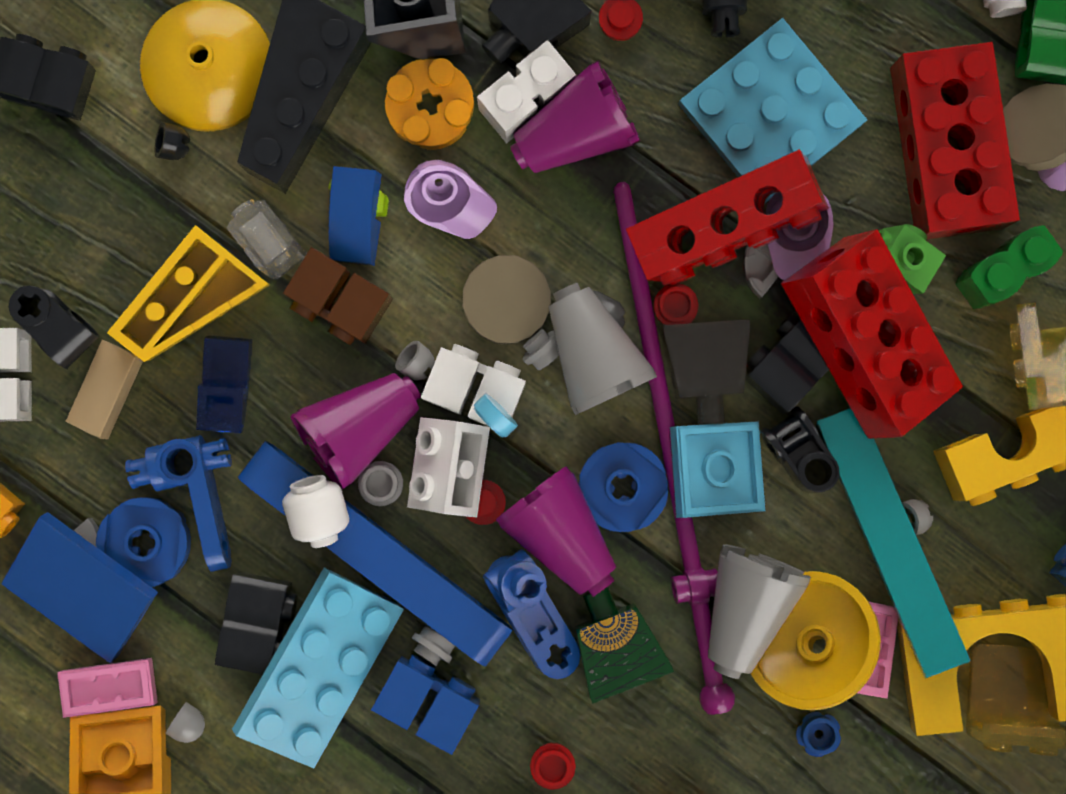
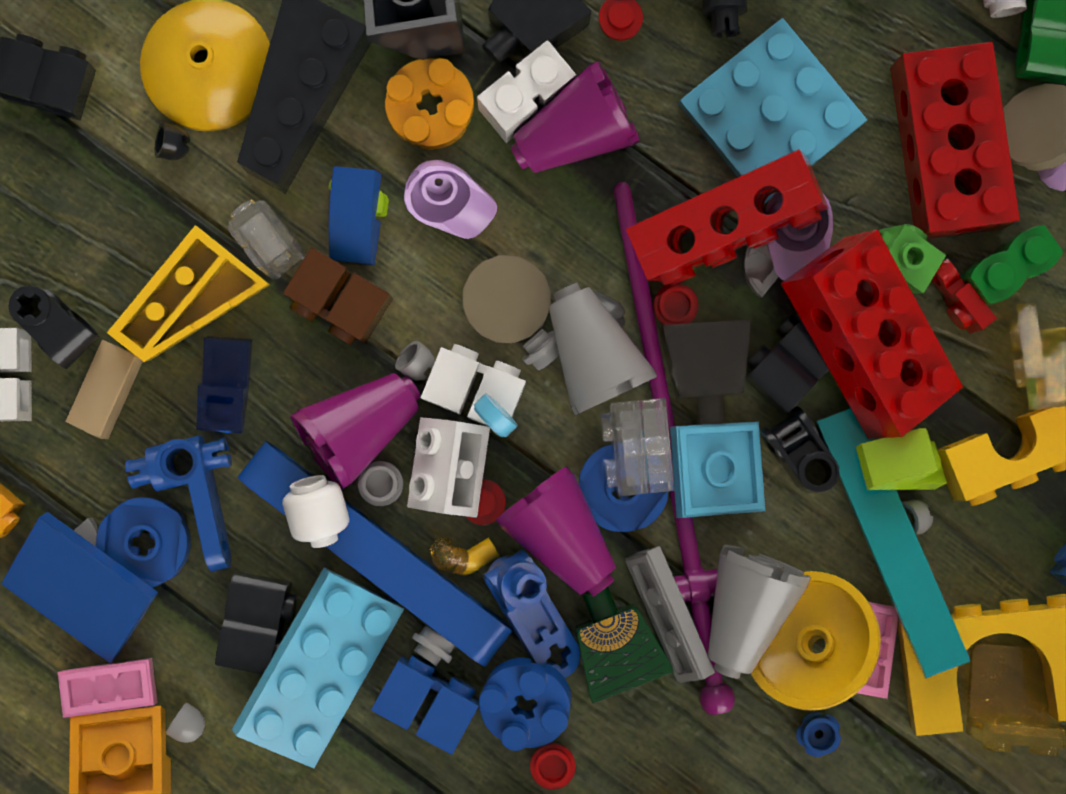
none -> arm [430,537,500,576]
none -> blue plate [479,657,572,751]
none -> clear brick [601,398,674,496]
none -> light grey tile [625,546,715,683]
none -> lime slope [856,428,947,490]
none -> red plate [931,259,997,334]

